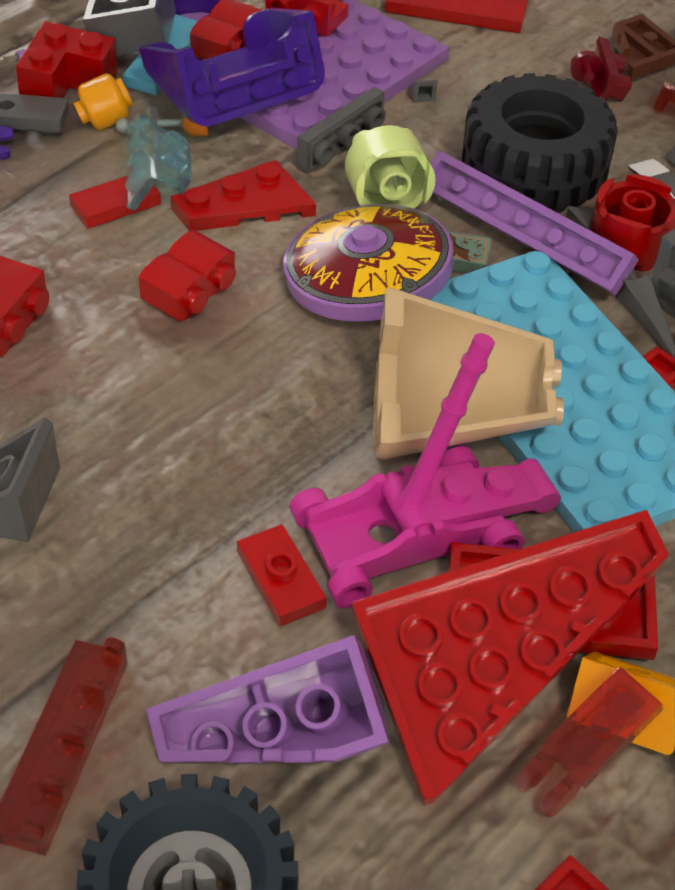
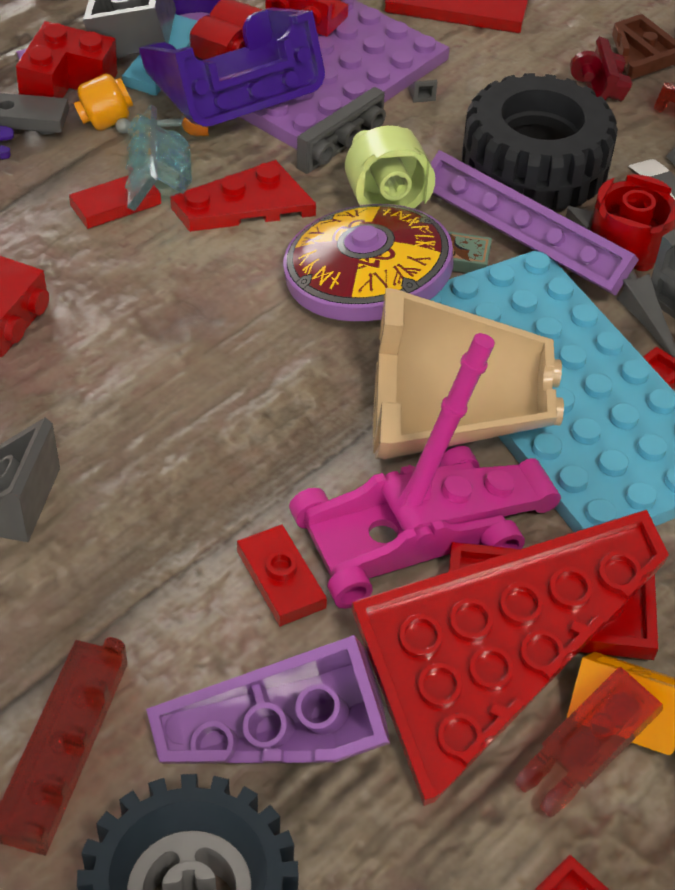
red brick [138,230,236,321] -> none

